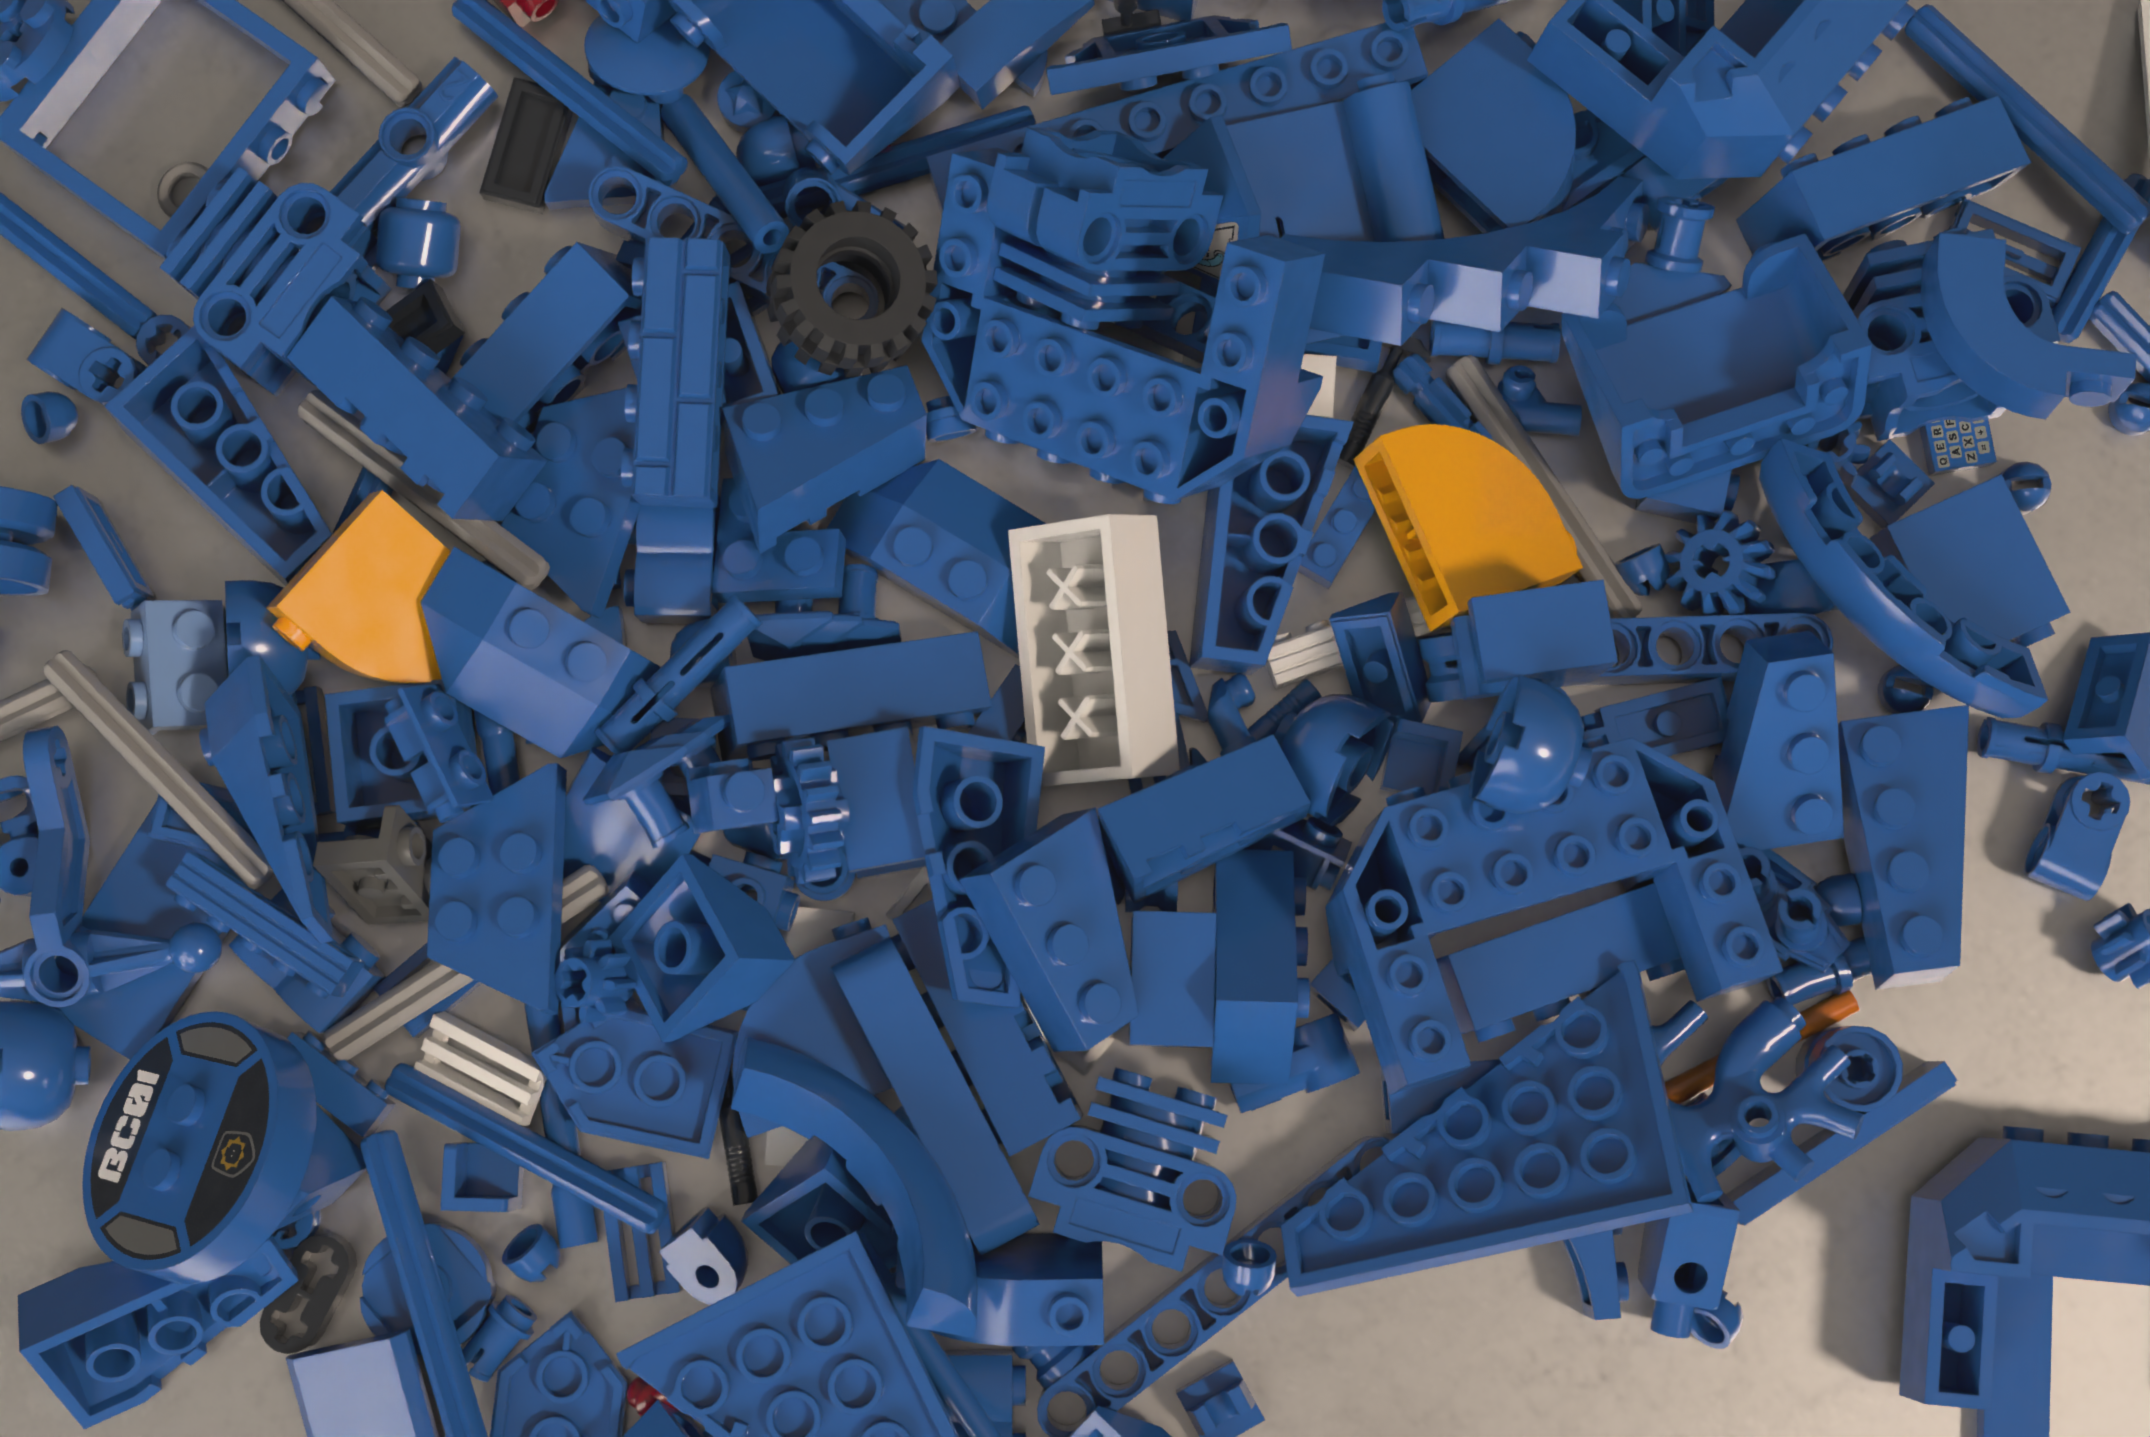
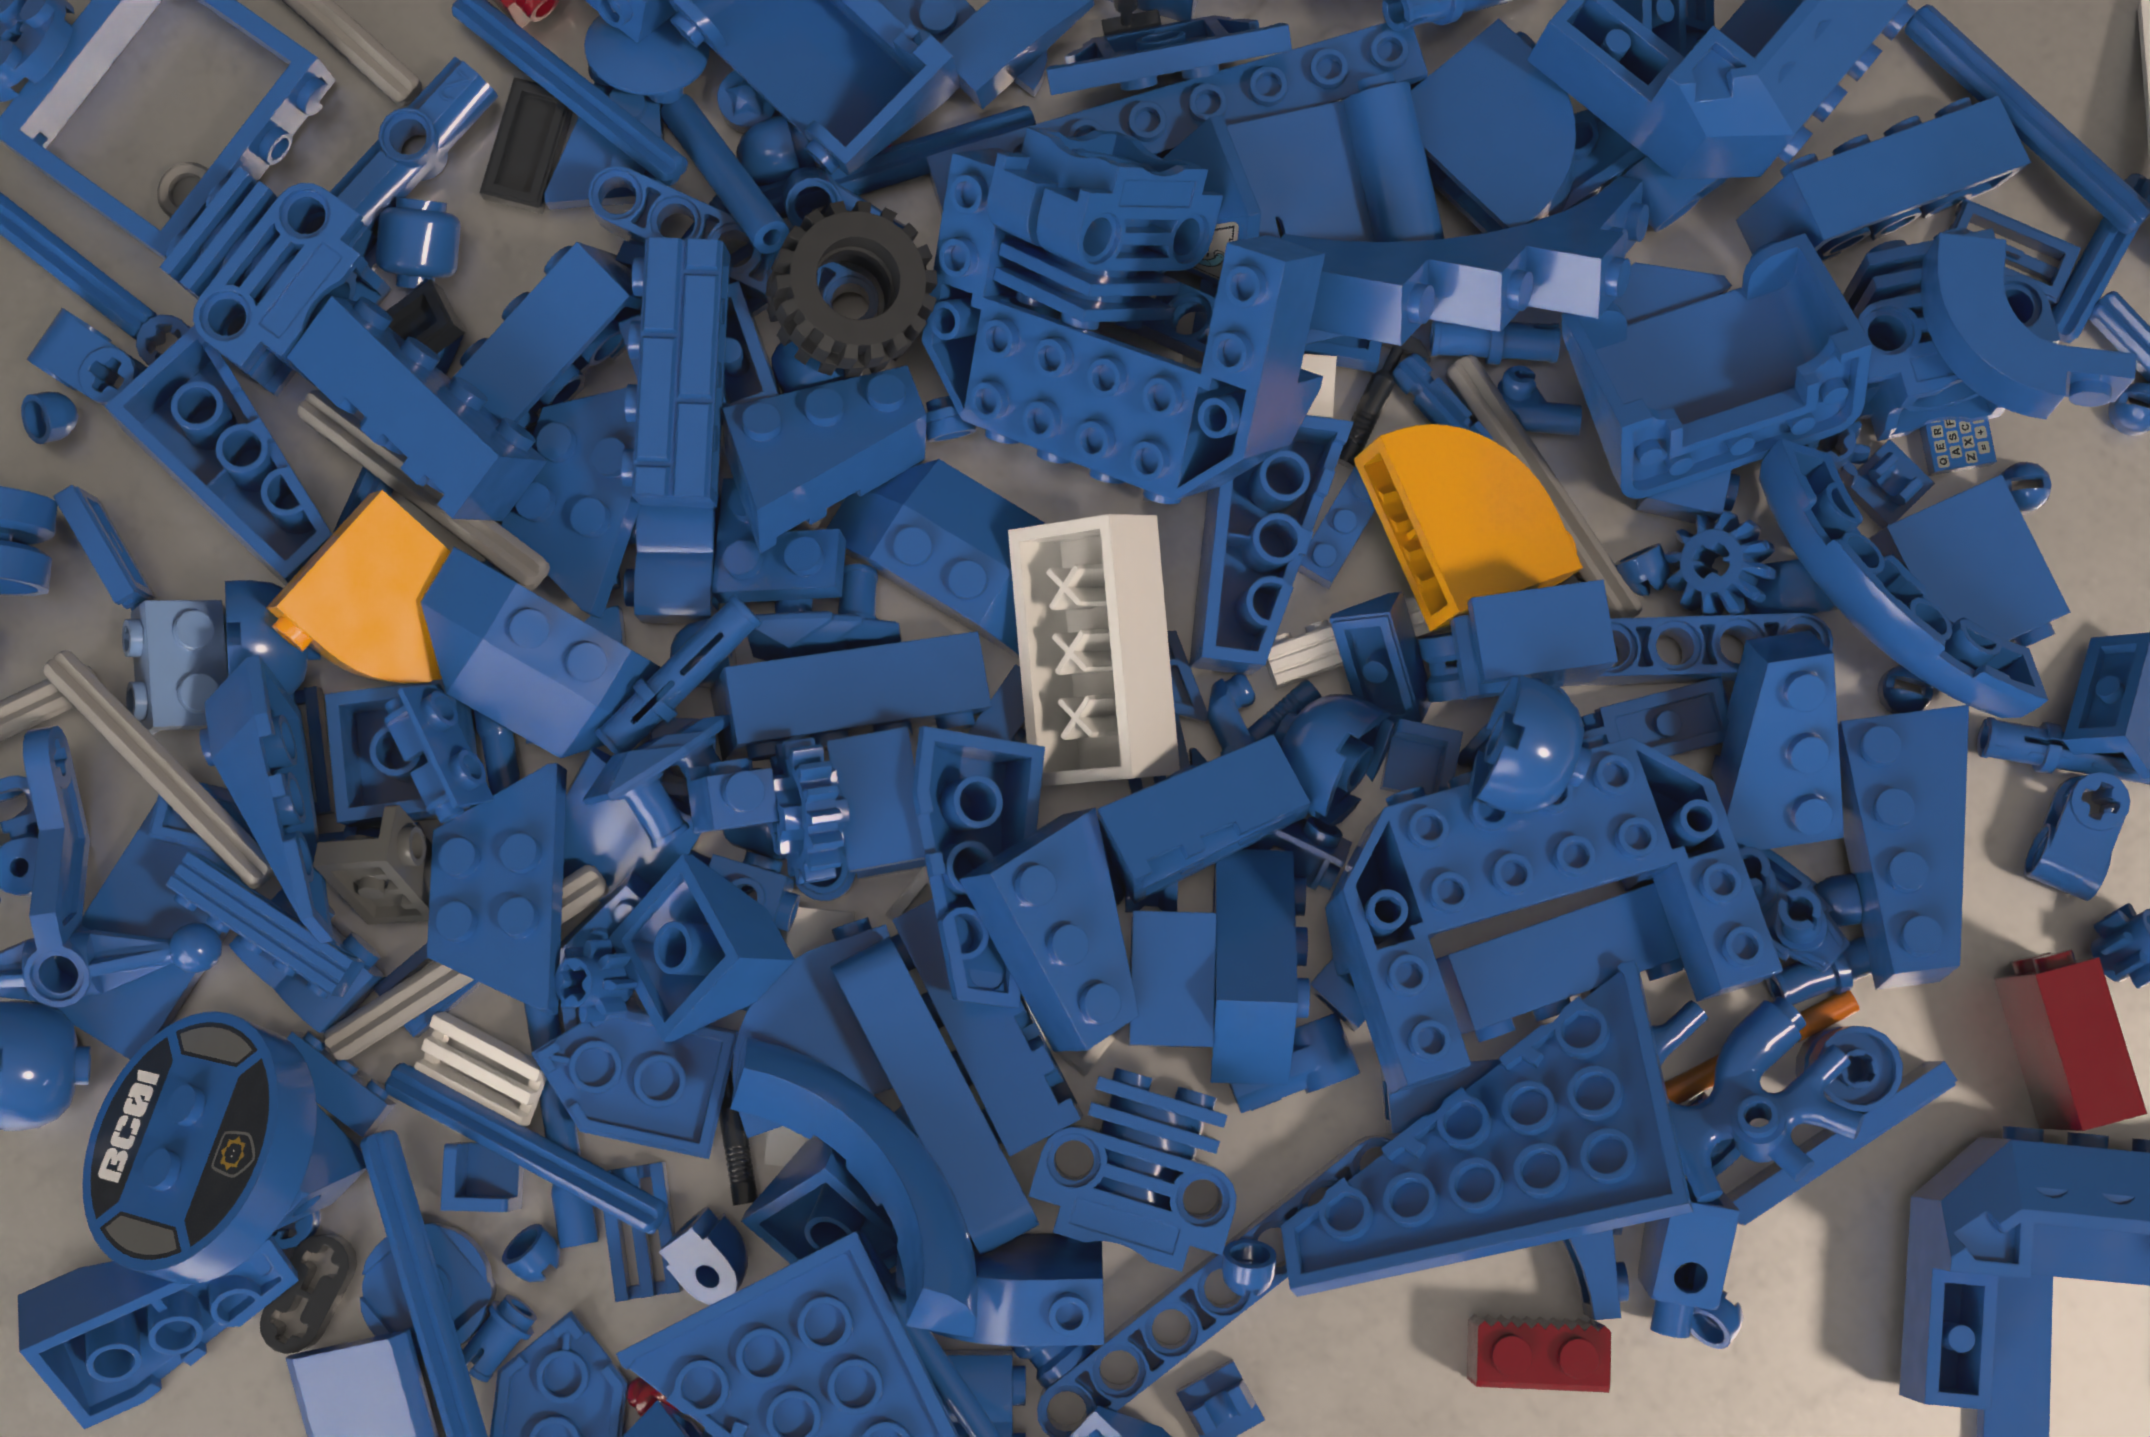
blue bush [1645,196,1715,273] -> none
none -> dark red brick [1467,1314,1611,1393]
none -> dark red brick [1994,949,2147,1131]

